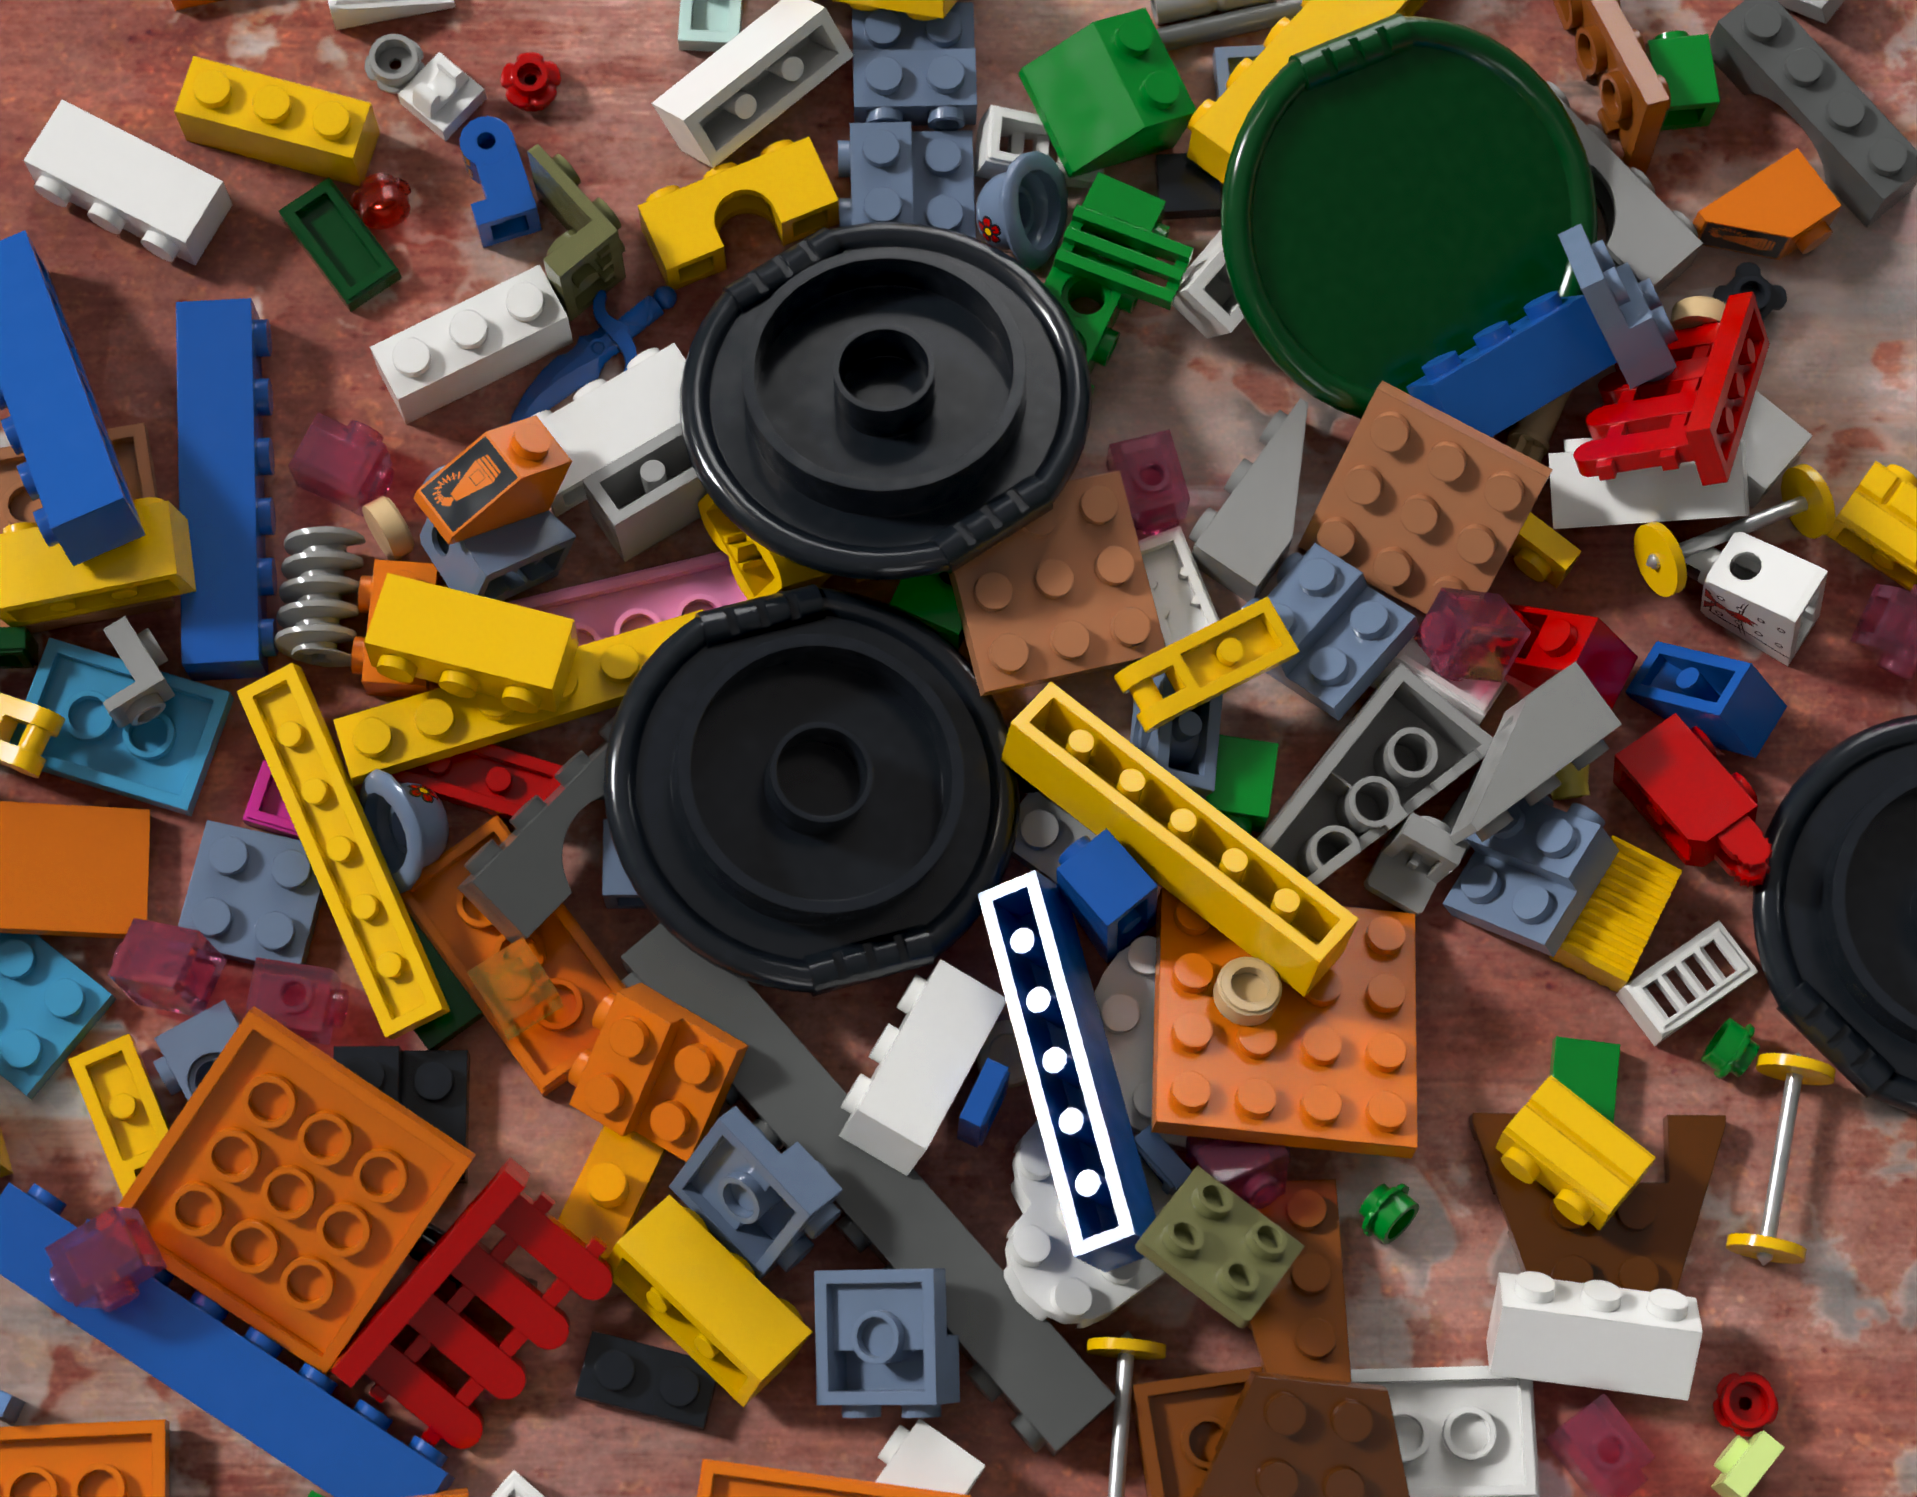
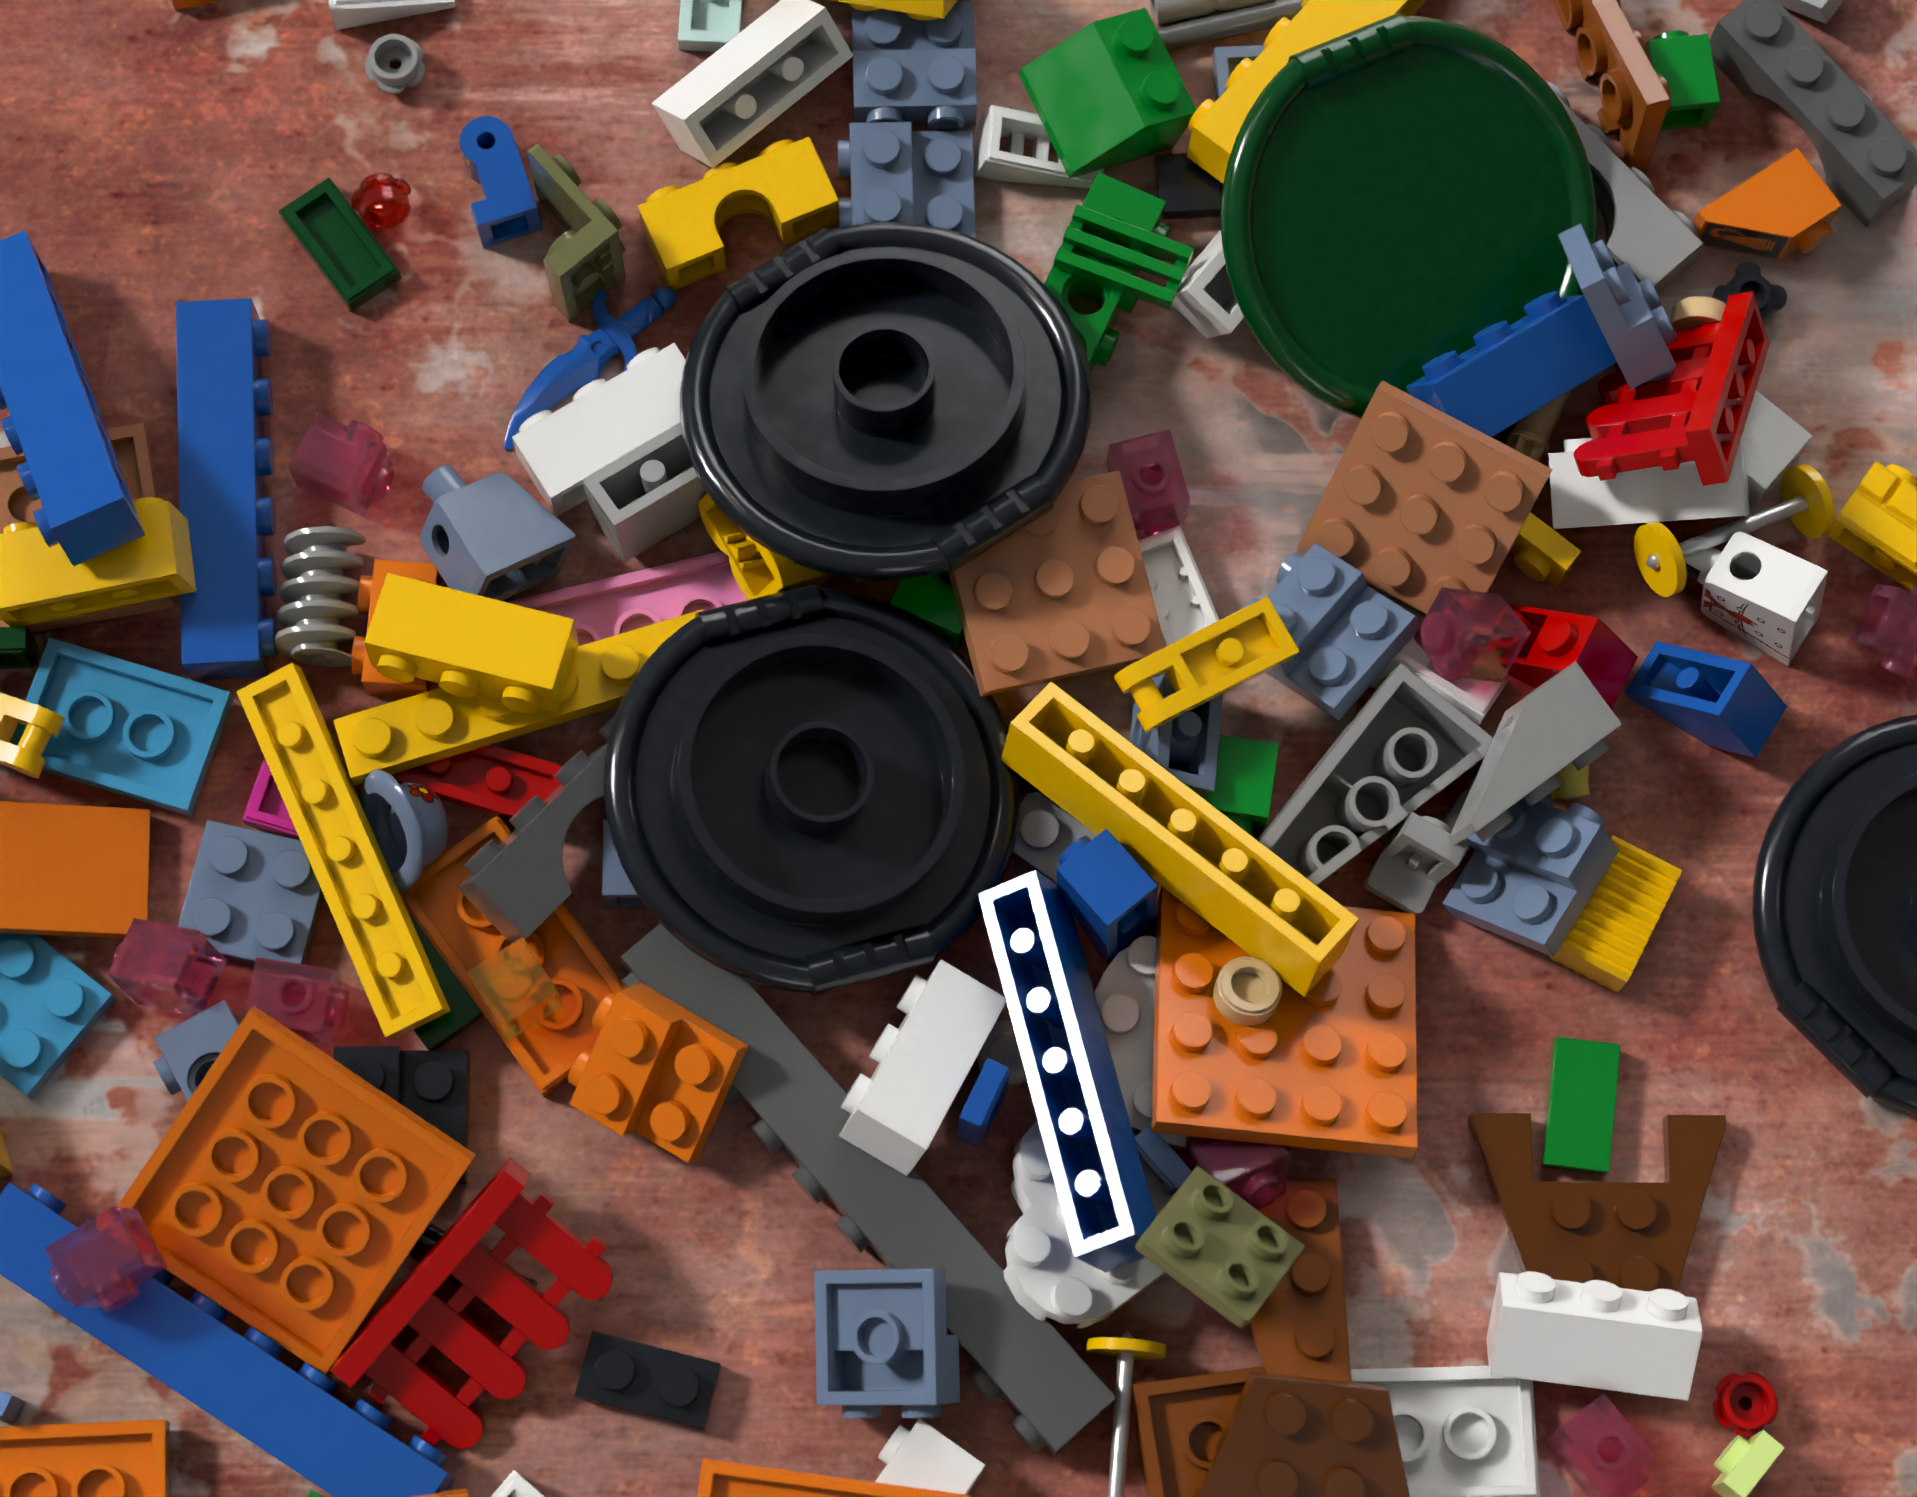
white brick [23,100,233,265] -> none
yellow plate [68,1034,170,1197] -> none
light grey bracket [103,616,175,728] -> none
yellow brick [174,56,380,187] -> none
tan tile [362,496,414,561] -> none
white brick [370,264,573,424] -> none
white tile [398,52,487,141] -> none
orange slope [413,415,572,545] -> none
red plate [500,52,561,112] -> none
light orange tile [558,1126,667,1260] -> none
yellow brick [606,1194,812,1407] -> none
sand blue plate [669,1106,843,1281] -> none
sand blue hat [976,151,1069,270] -> none
light grey slope [1189,398,1308,602] -> none
green plate [1359,1183,1419,1244] -> none
yellow brick [1495,1075,1656,1231] -> none
red hinge [1613,713,1773,888] -> none
white slope [1616,920,1759,1046] -> none
green plate [1701,1018,1760,1079] -> none
axle [1726,1052,1836,1266] -> none

